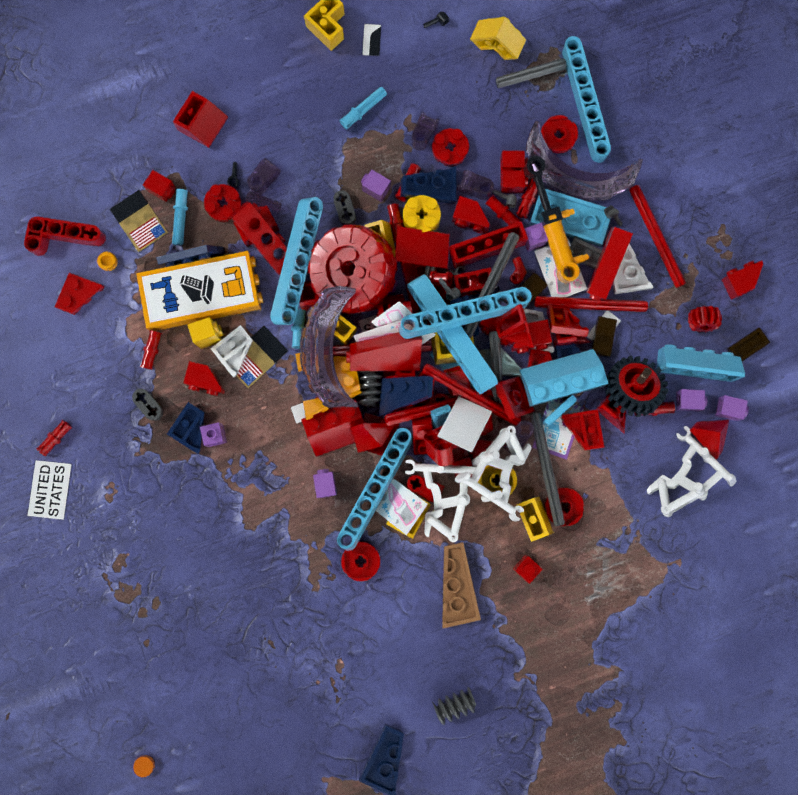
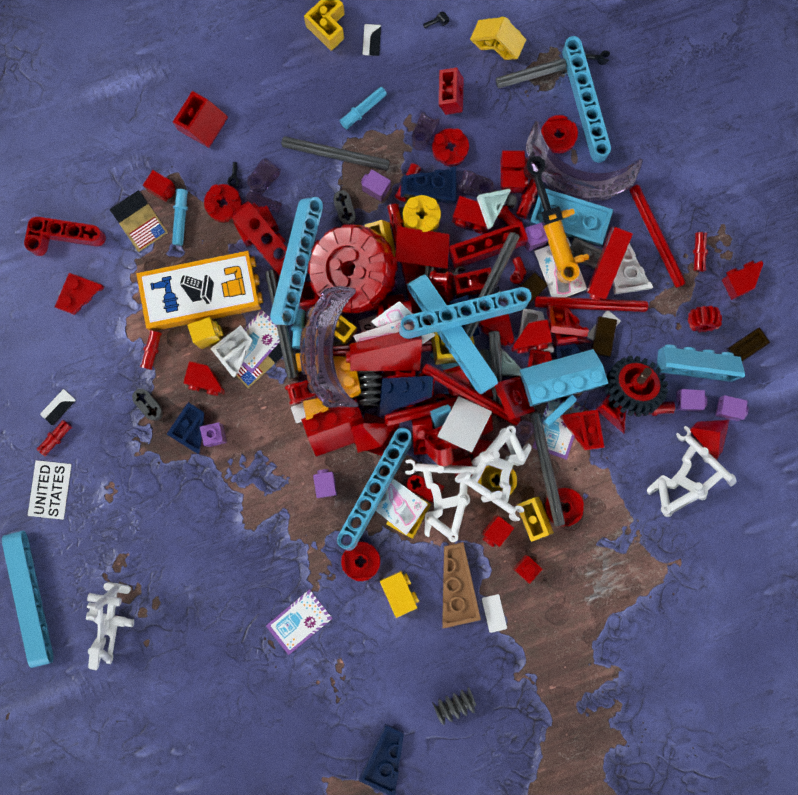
light orange tile [97,251,118,271] -> none
orange tile [133,755,155,777] -> none
dark blue wing [156,245,225,267] -> none
dark grey hand [438,278,461,301] -> none
red slope [494,304,534,348] -> none
dark grey hand [604,205,623,226] -> none
none -> medium azure beam [2,530,53,668]
none -> sticker [40,389,76,425]
none -> white piece [86,582,134,670]
none -> white sticker [242,310,280,373]
none -> dark grey axle [265,270,298,380]
none -> sticker [266,589,333,655]
none -> dark grey axle [281,136,390,171]
none -> red piece [284,379,319,406]
none -> yellow brick [380,571,419,618]
none -> red brick [439,67,464,115]
none -> light aqua tile [477,189,511,230]
none -> red brick [481,516,514,547]
none -> white sticker [482,594,507,633]
none -> black hand [585,50,610,65]
none -> red pin [693,232,708,272]

